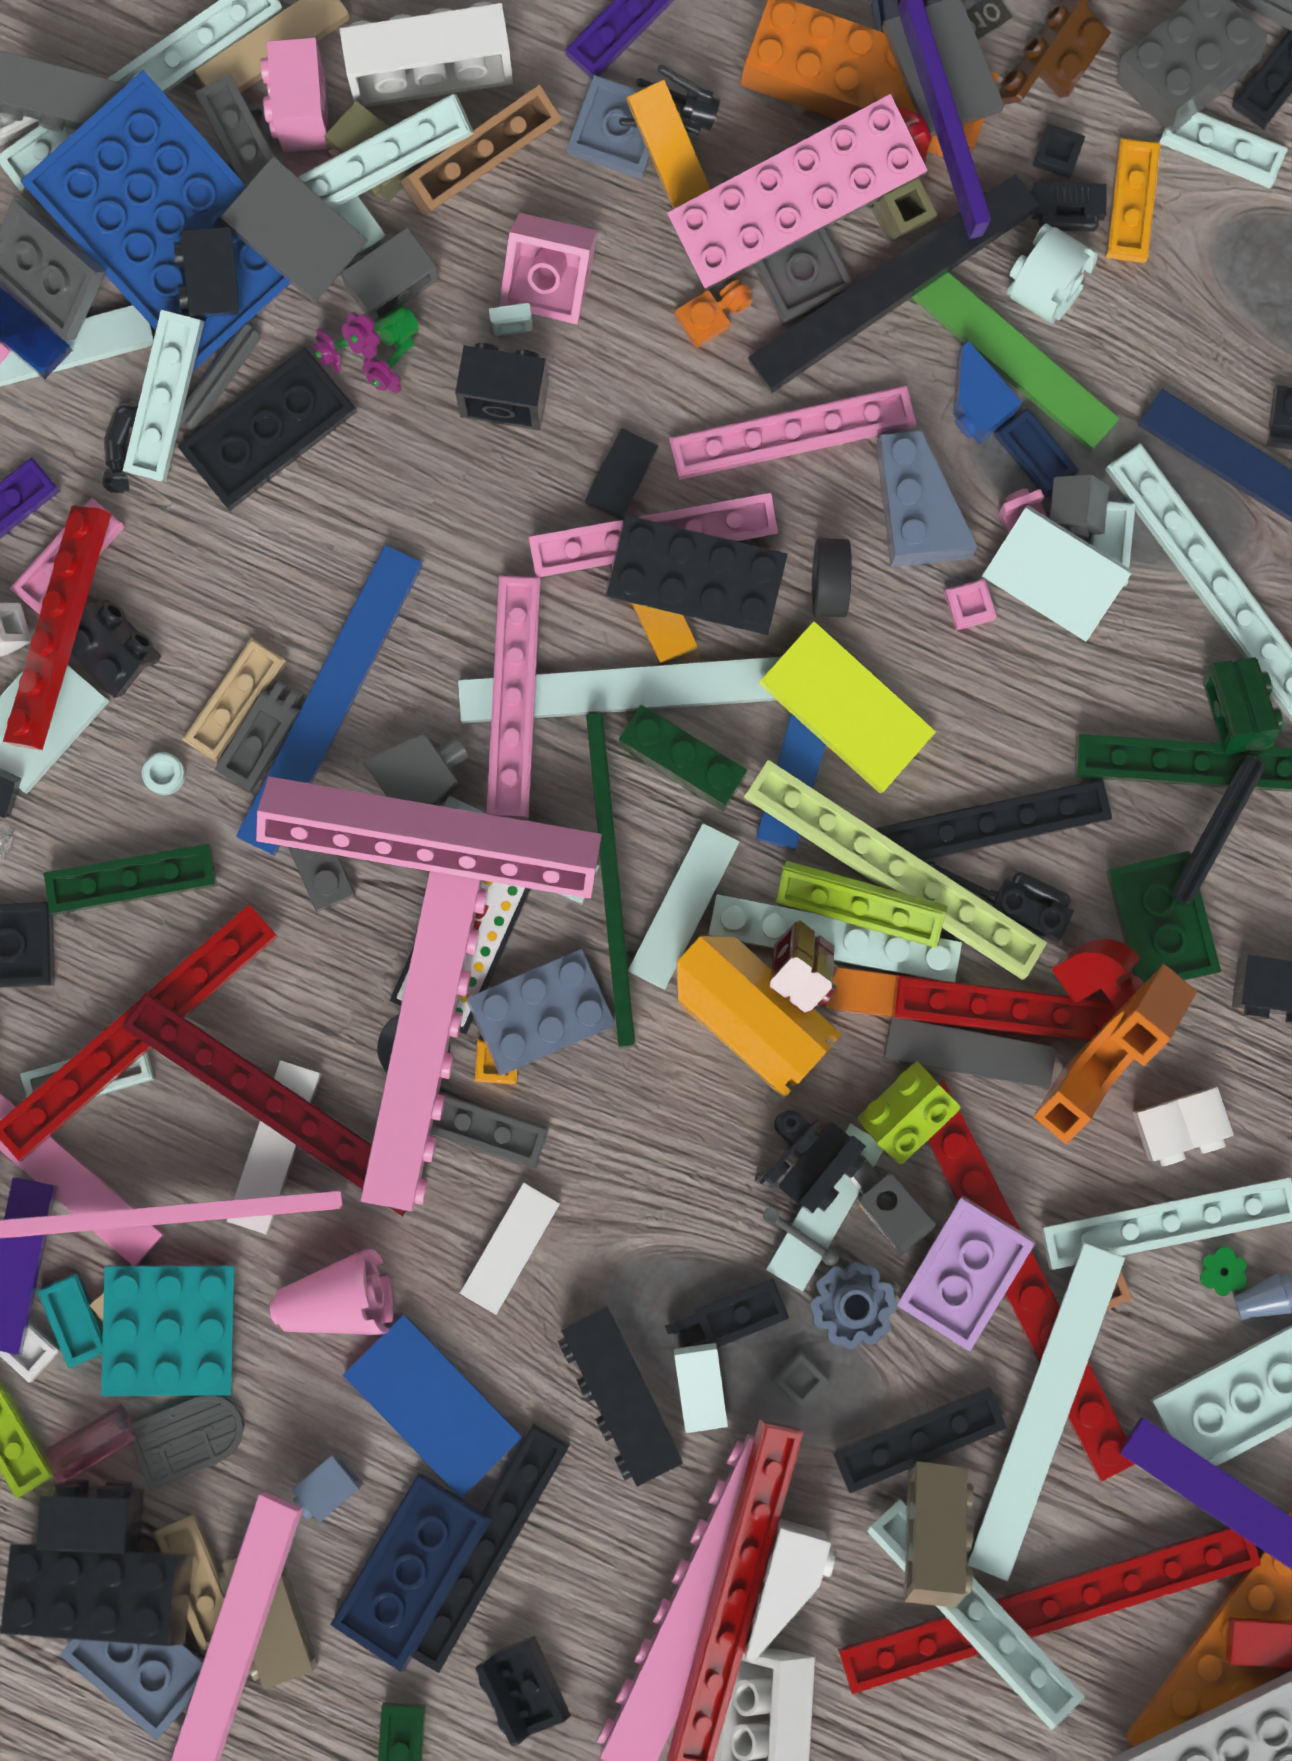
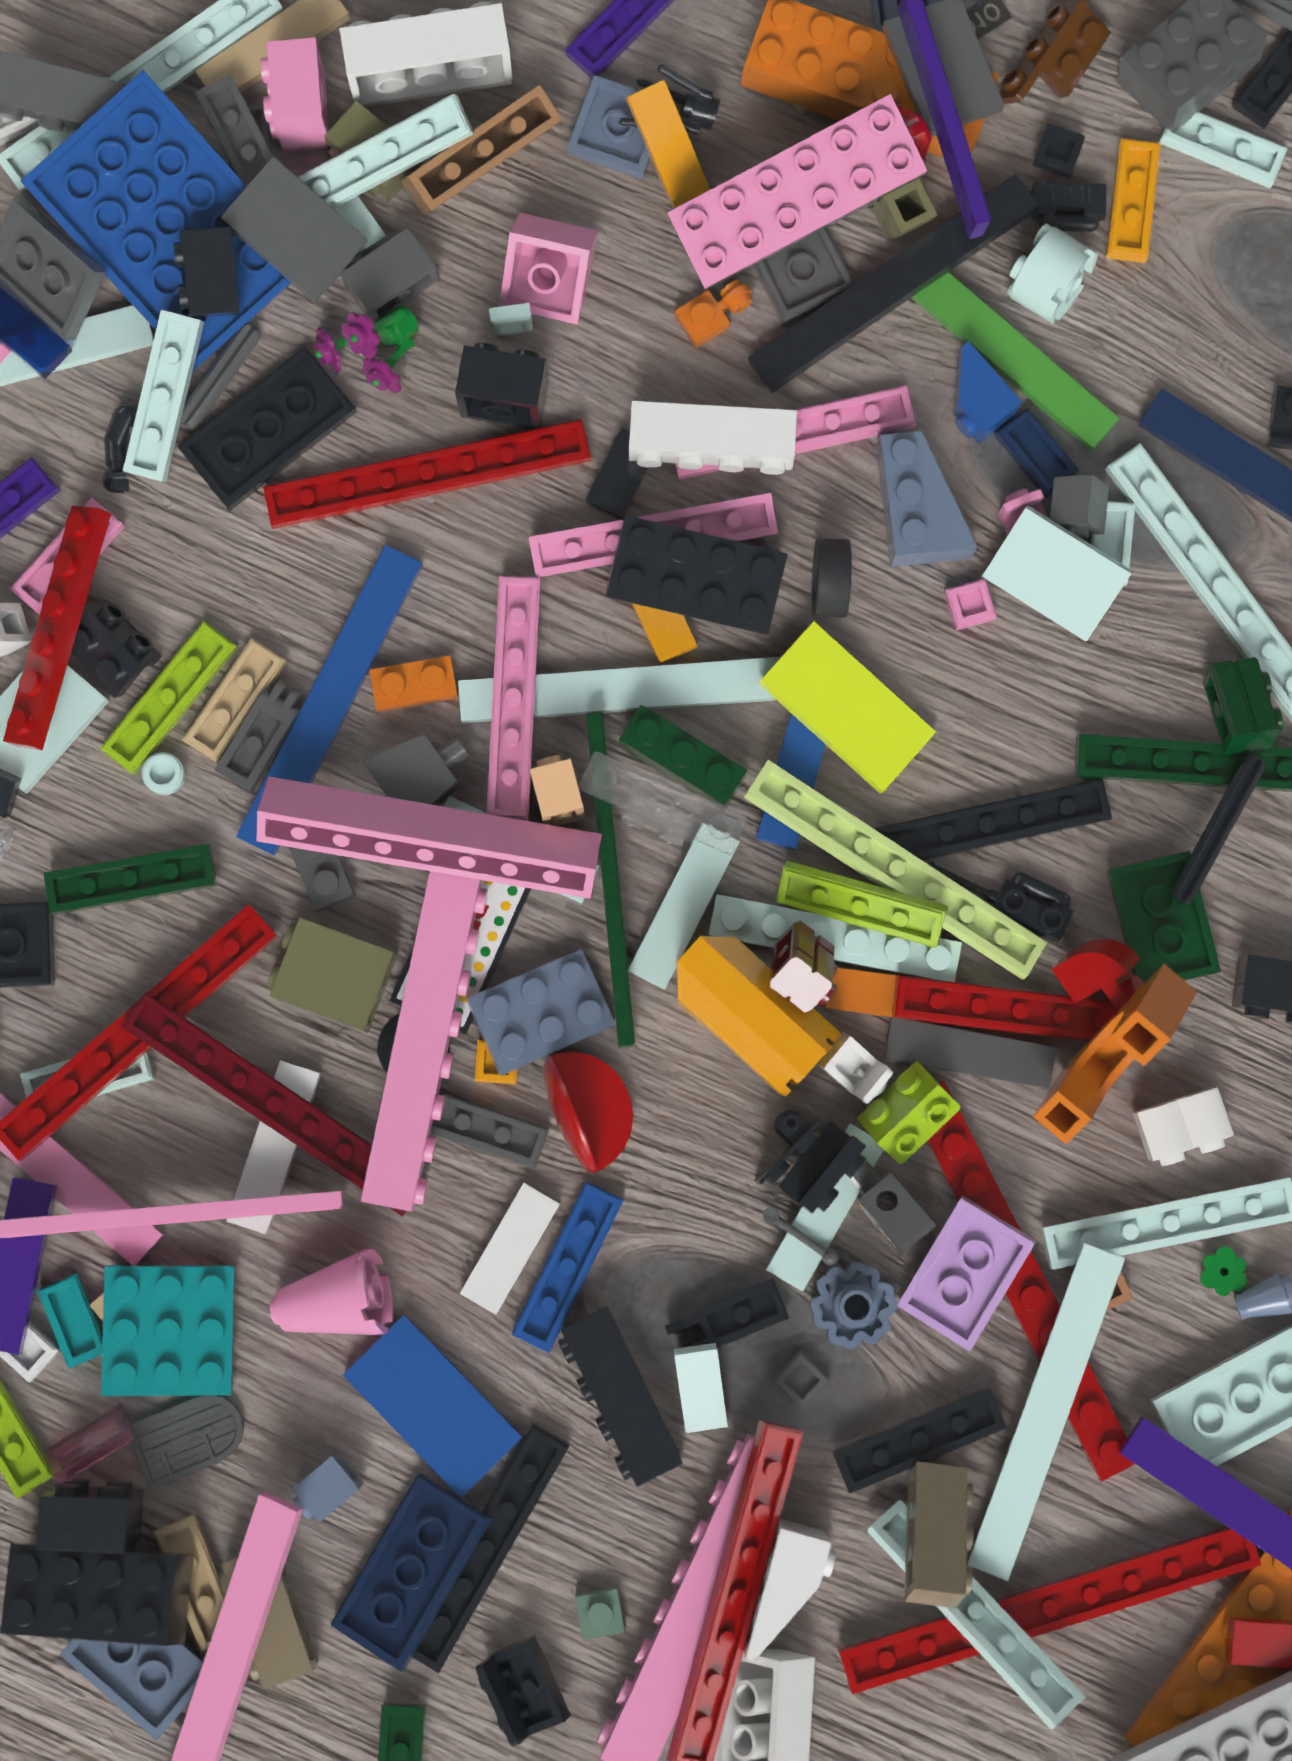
none -> lime tile [99,621,238,776]
none -> red tile [263,419,591,529]
none -> olive panel [267,917,398,1033]
none -> orange plate [369,655,458,712]
none -> blue tile [511,1181,624,1353]
none -> light nougat brick [530,755,585,826]
none -> red piece [543,1052,633,1173]
none -> sand green plate [575,1586,625,1640]
none -> clear bracket [579,752,747,855]
none -> white brick [629,401,797,475]
none -> white bracket [817,1032,893,1104]

